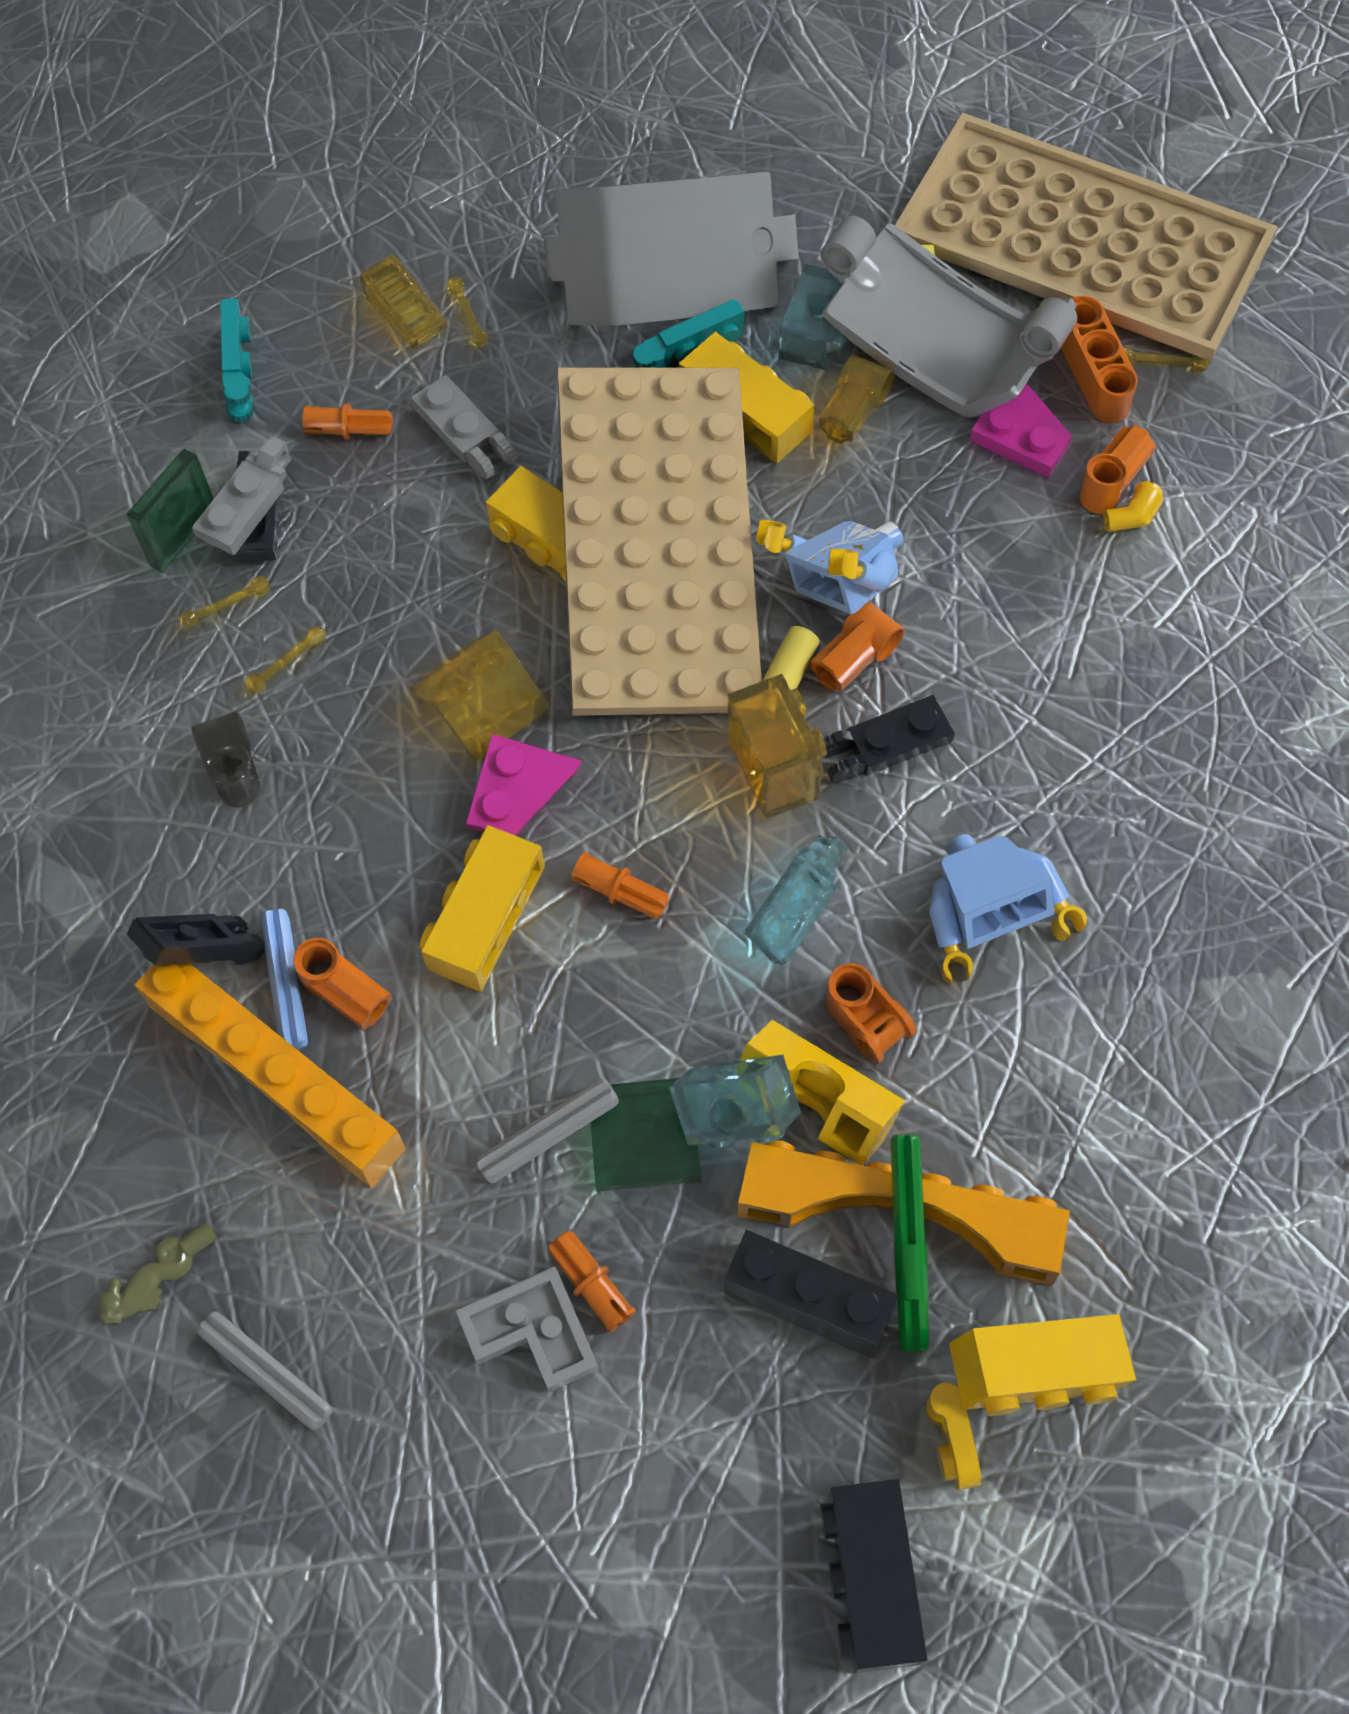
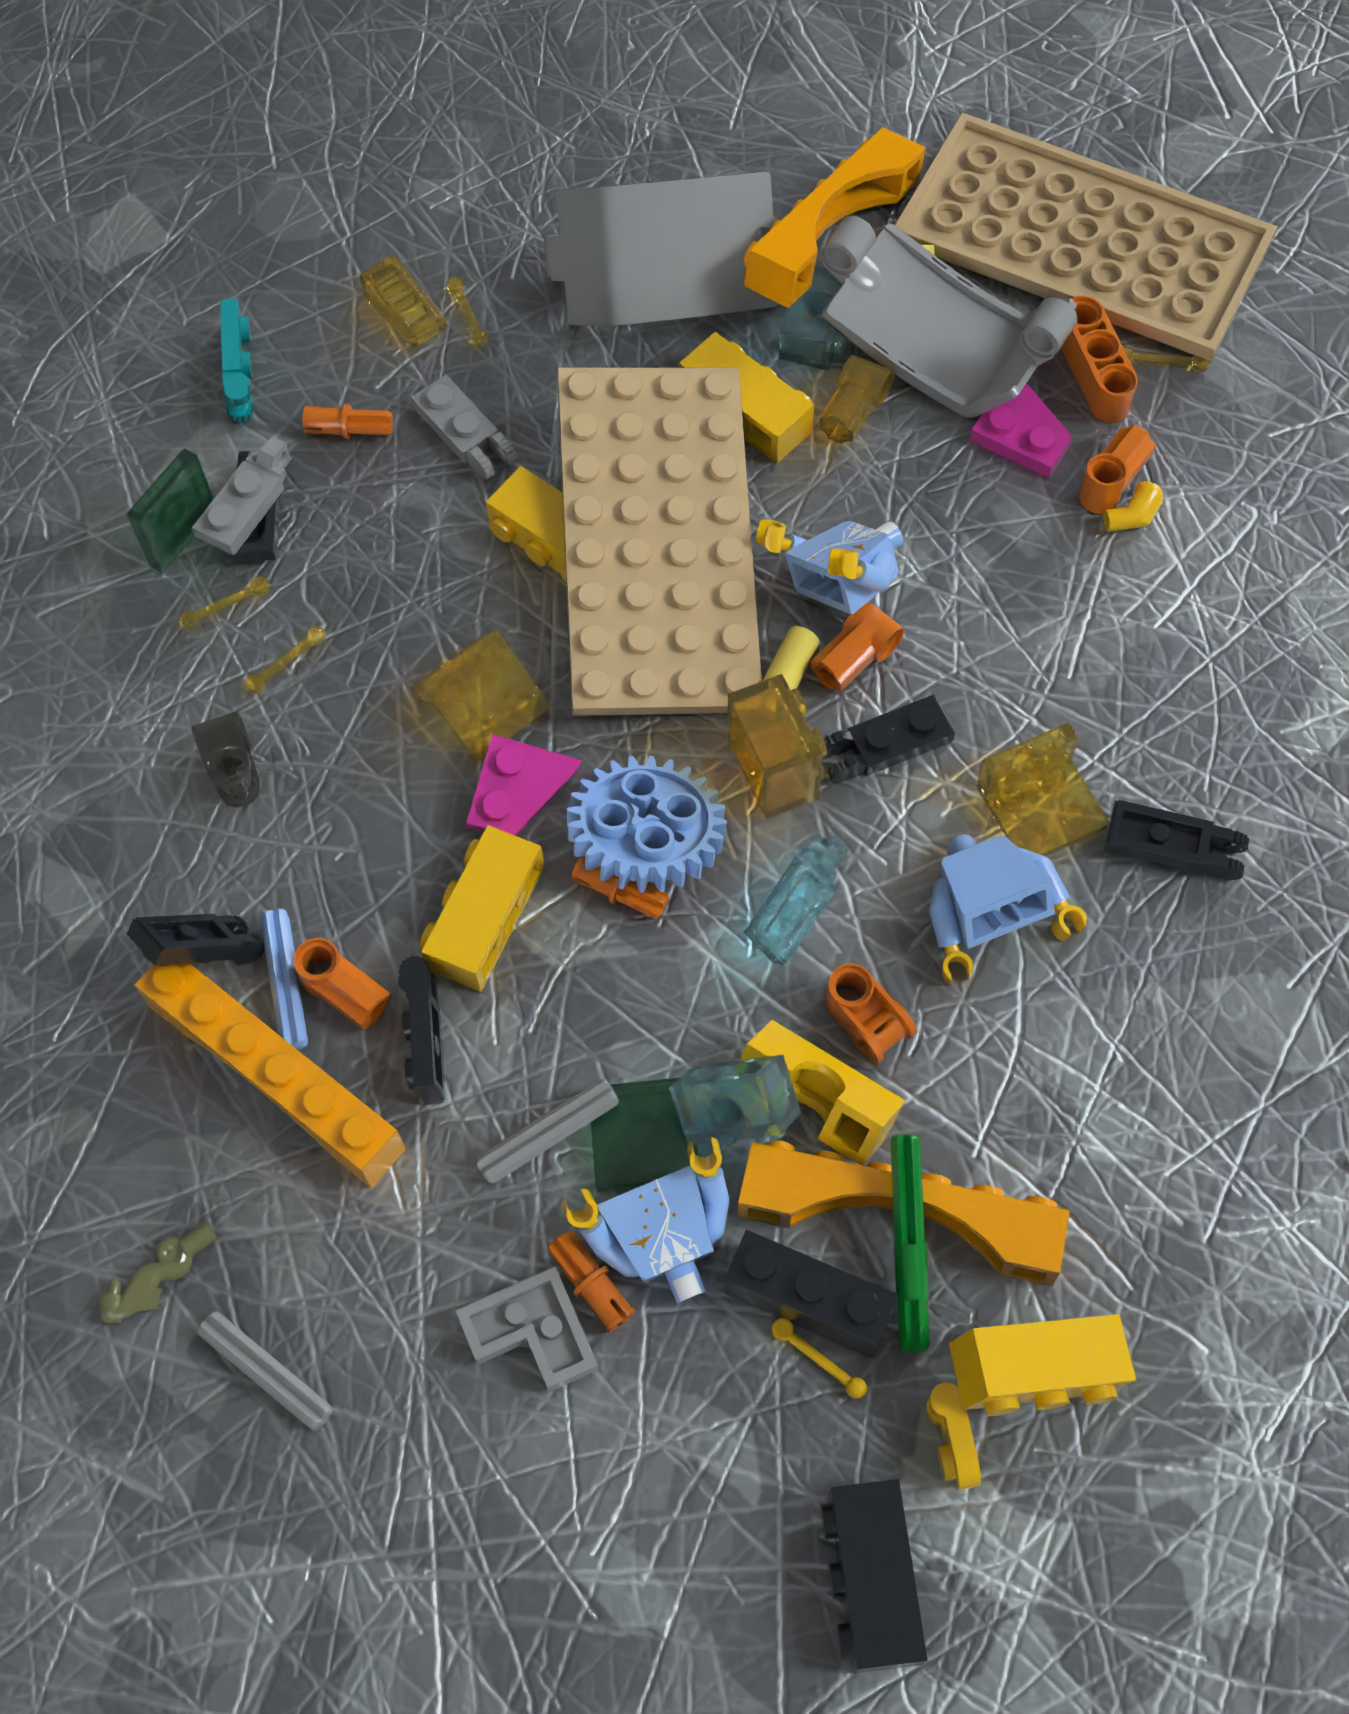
teal hinge [632,299,745,368] -> none
none -> black hinge [398,955,446,1105]
none -> light blue torso [561,1137,730,1304]
none -> light blue gear [566,756,727,893]
none -> light orange arch [744,127,926,308]
none -> yellow hinge [772,1318,867,1399]
none -> clear yellow bracket [976,722,1109,856]
none -> black hinge [1104,800,1250,881]

